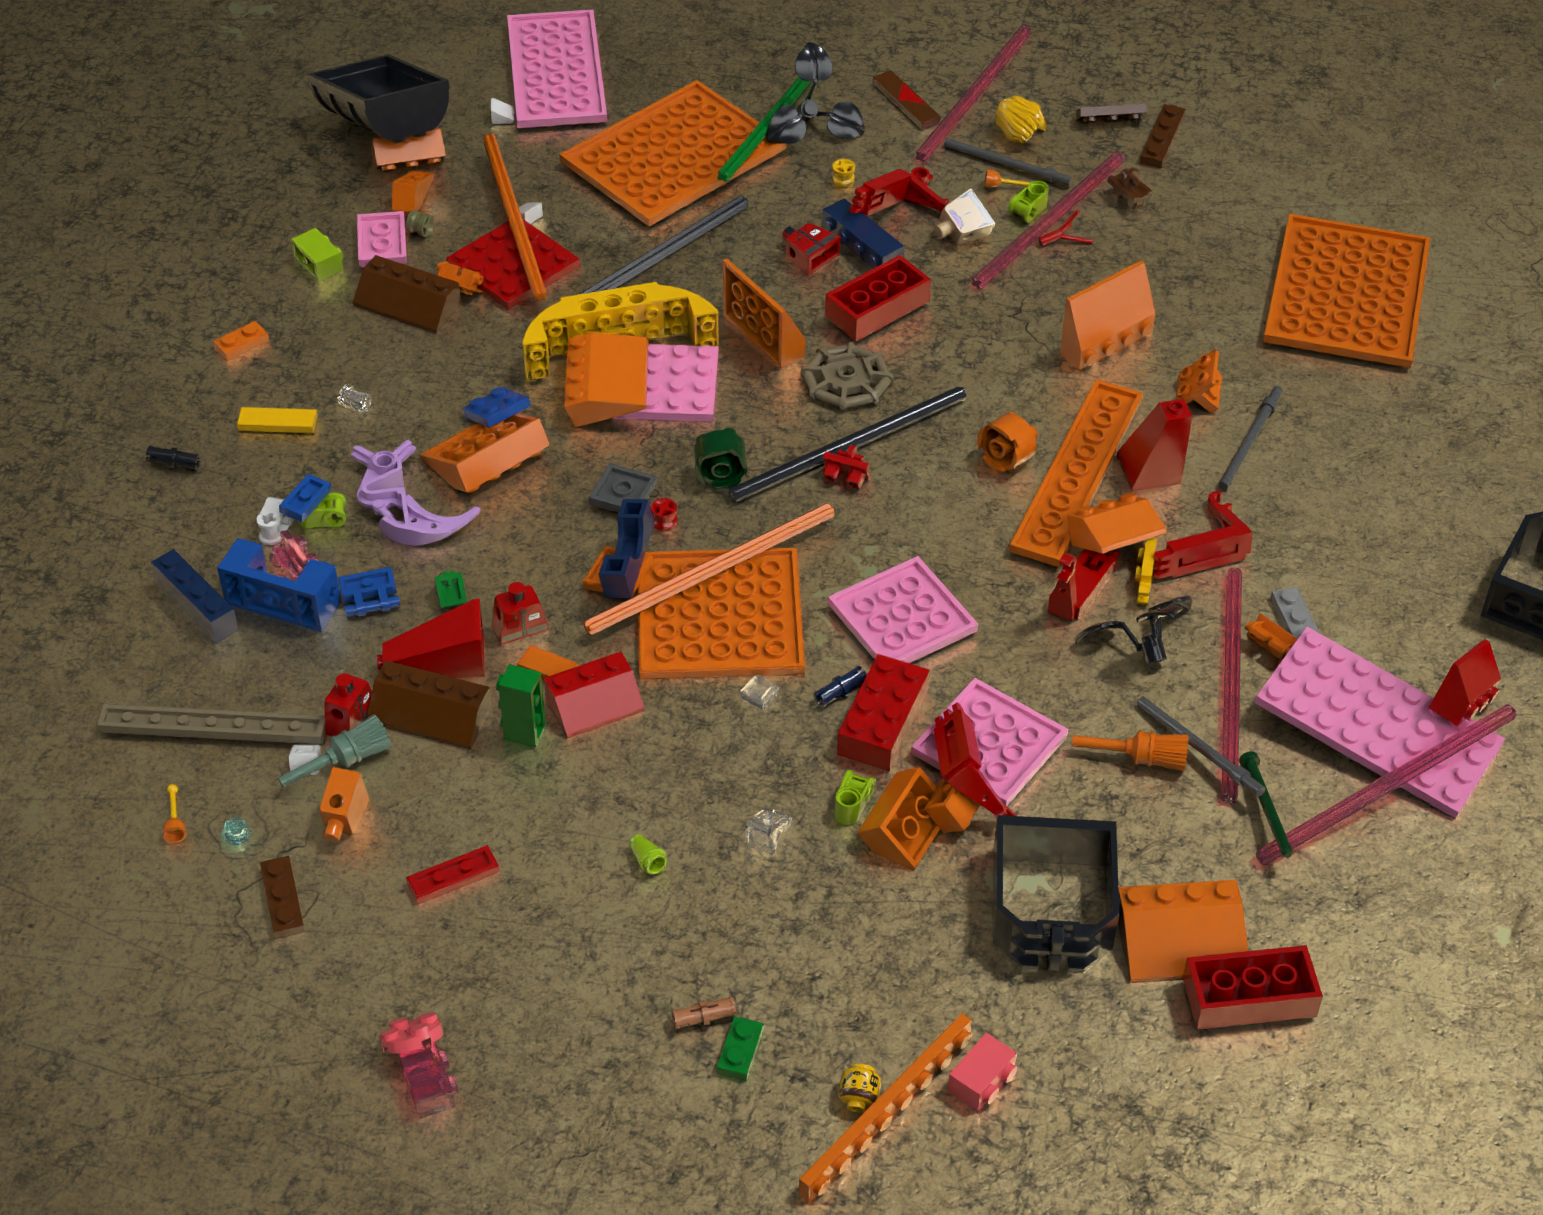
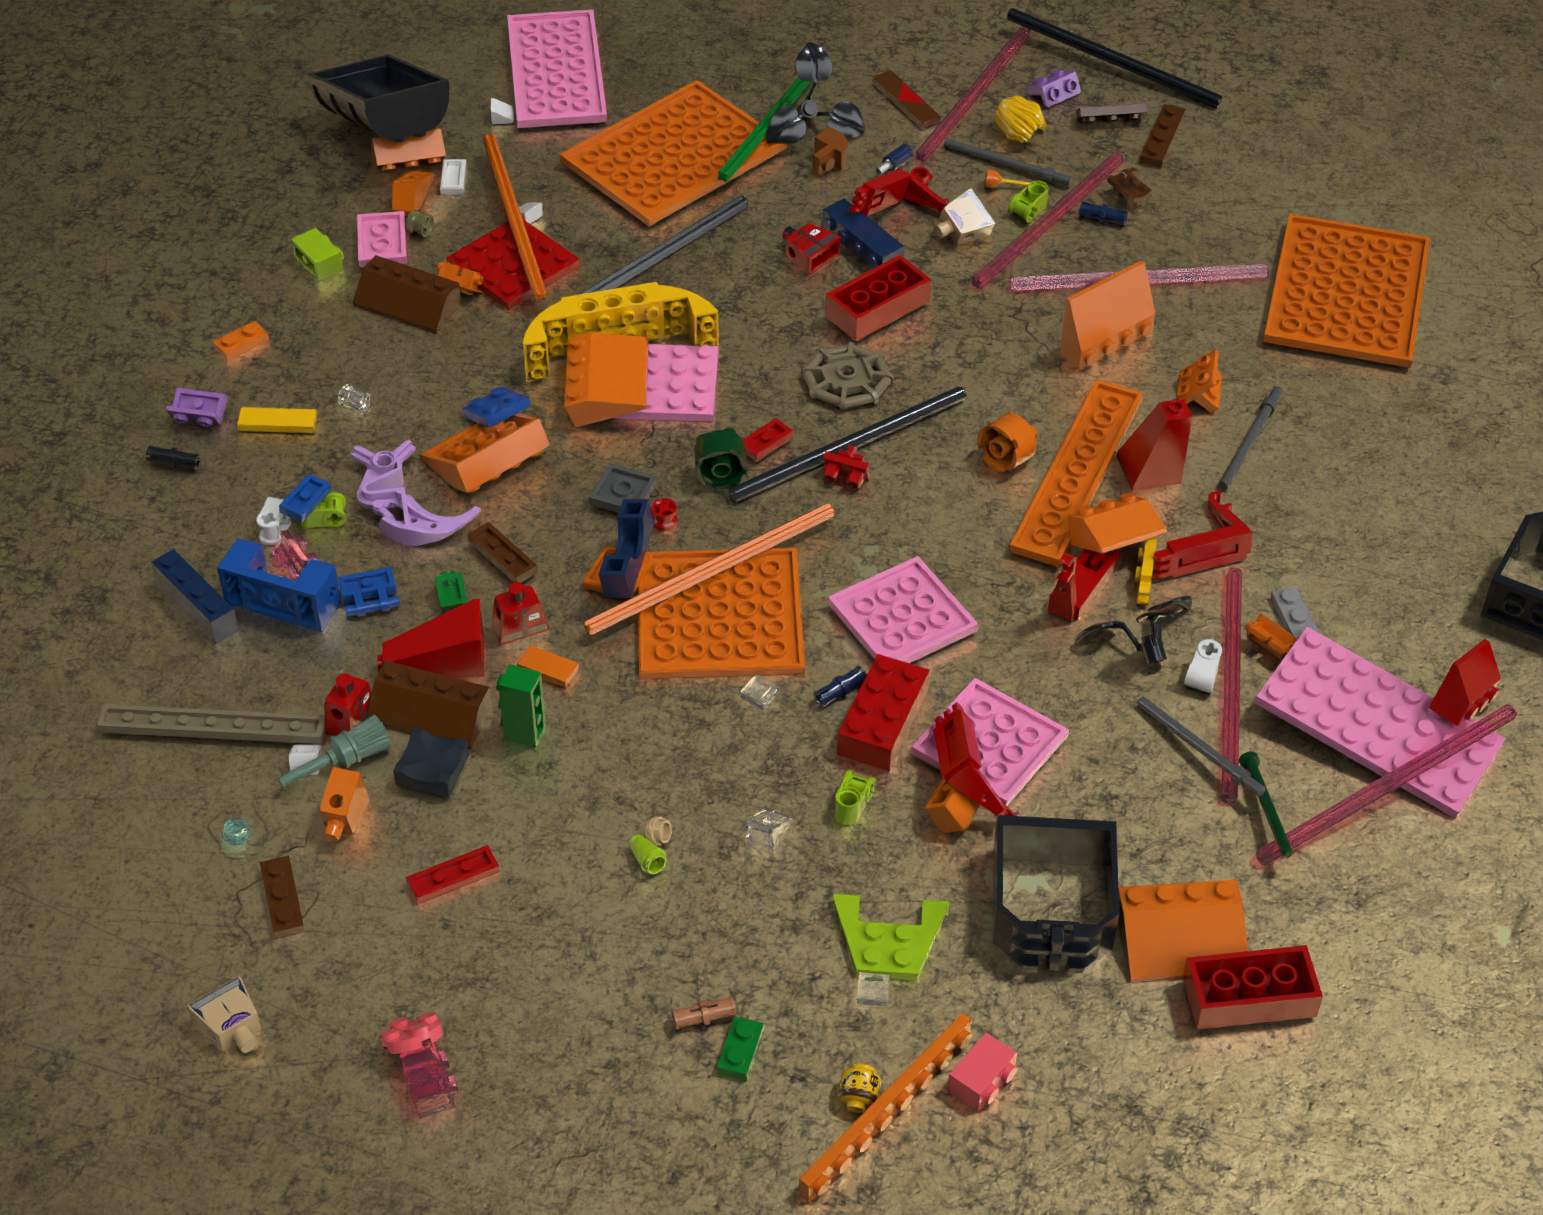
orange hinge [162,784,187,844] -> none
slope [544,651,644,738] -> none
orange slope [723,258,806,369] -> none
yellow wheel [832,159,855,188] -> none
orange slope [857,767,940,869] -> none
red plant [1038,210,1093,246] -> none
orange piece [1072,730,1188,772] -> none
none -> medium lavender bracket [166,388,228,427]
none -> tan torso [188,976,261,1053]
none -> black brick [393,728,469,797]
none -> white tile [440,159,467,195]
none -> reddish brown plate [468,522,538,582]
none -> tan plate [641,816,672,846]
none -> red plate [743,418,793,462]
none -> dark orange brick [812,127,848,177]
none -> lime wing [833,894,949,981]
none -> clear tile [857,972,890,1007]
none -> dark blue piece [875,144,913,175]
none -> black axle [1007,8,1223,108]
none -> clear pink axle [1010,264,1269,291]
none -> medium lavender bracket [1026,68,1081,107]
none -> dark blue pin [1079,201,1128,226]
none -> white piece [1184,639,1222,694]

